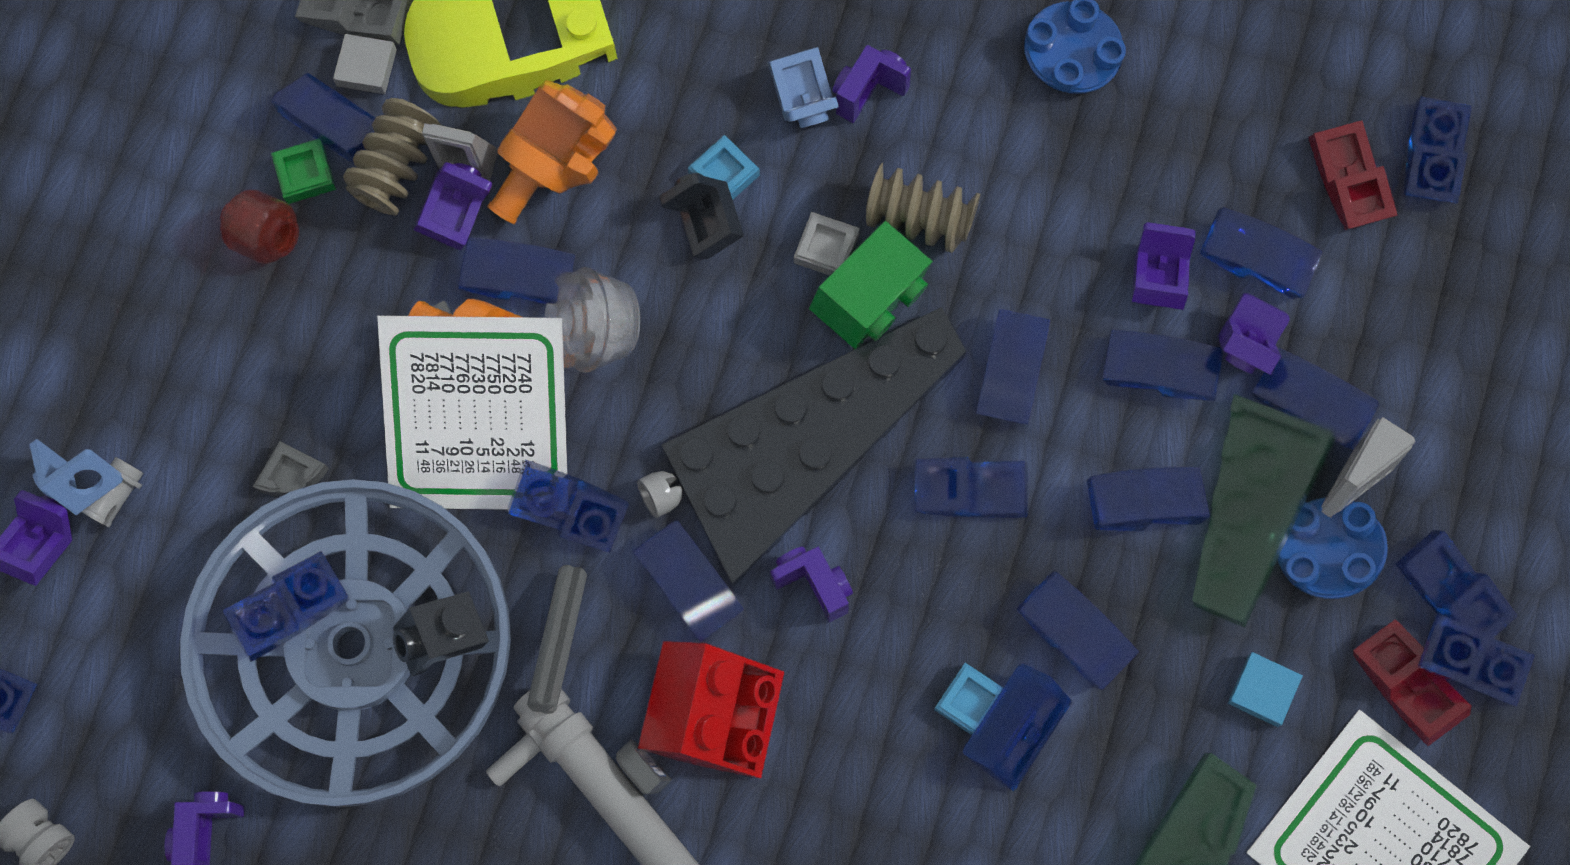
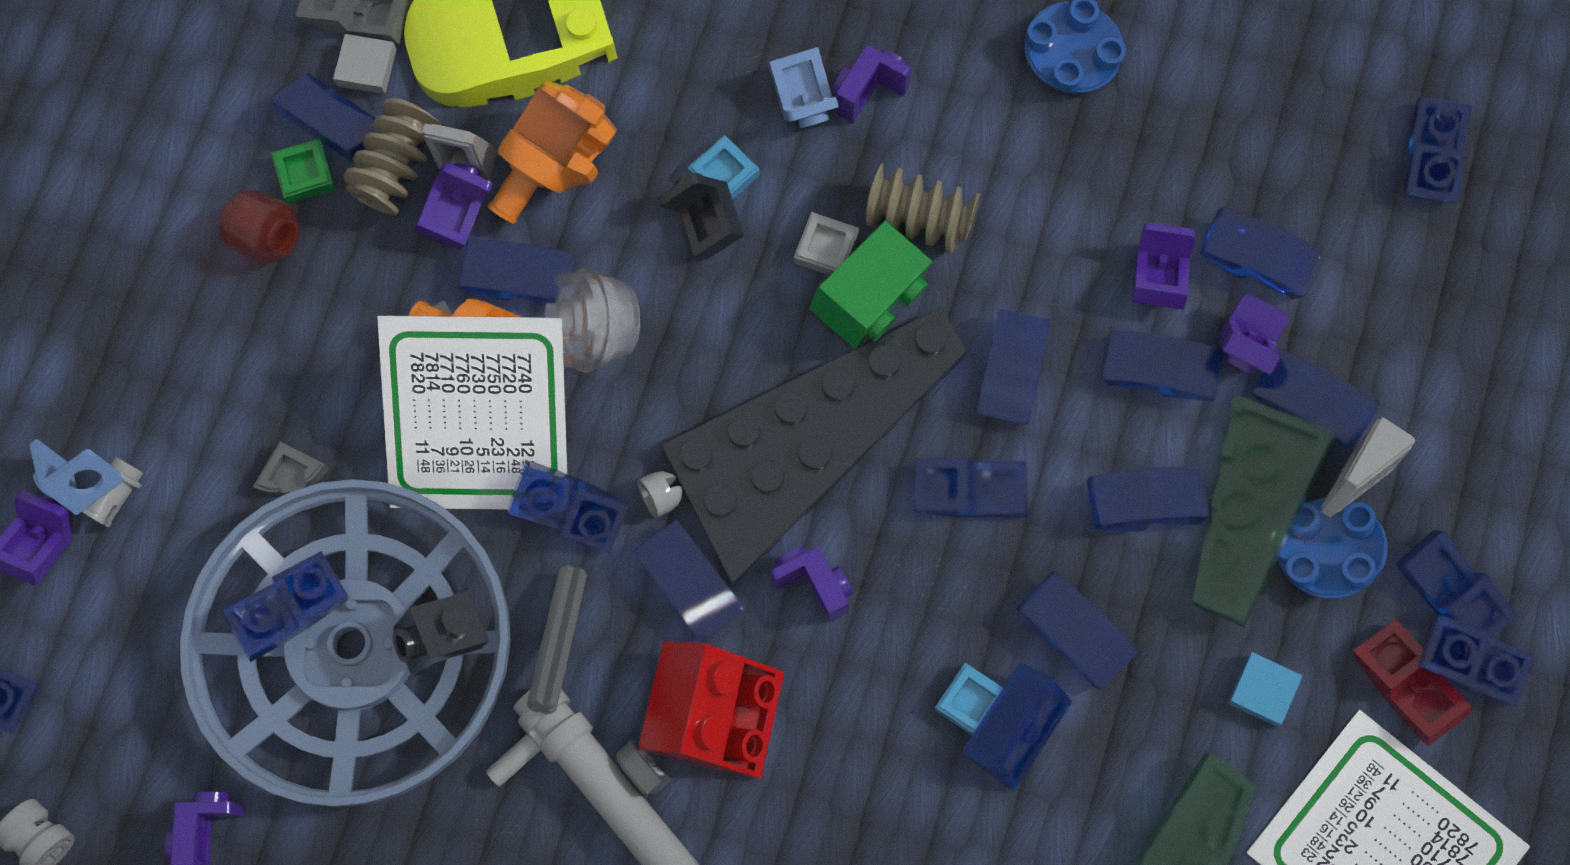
dark red slope [1308,120,1398,230] -> none

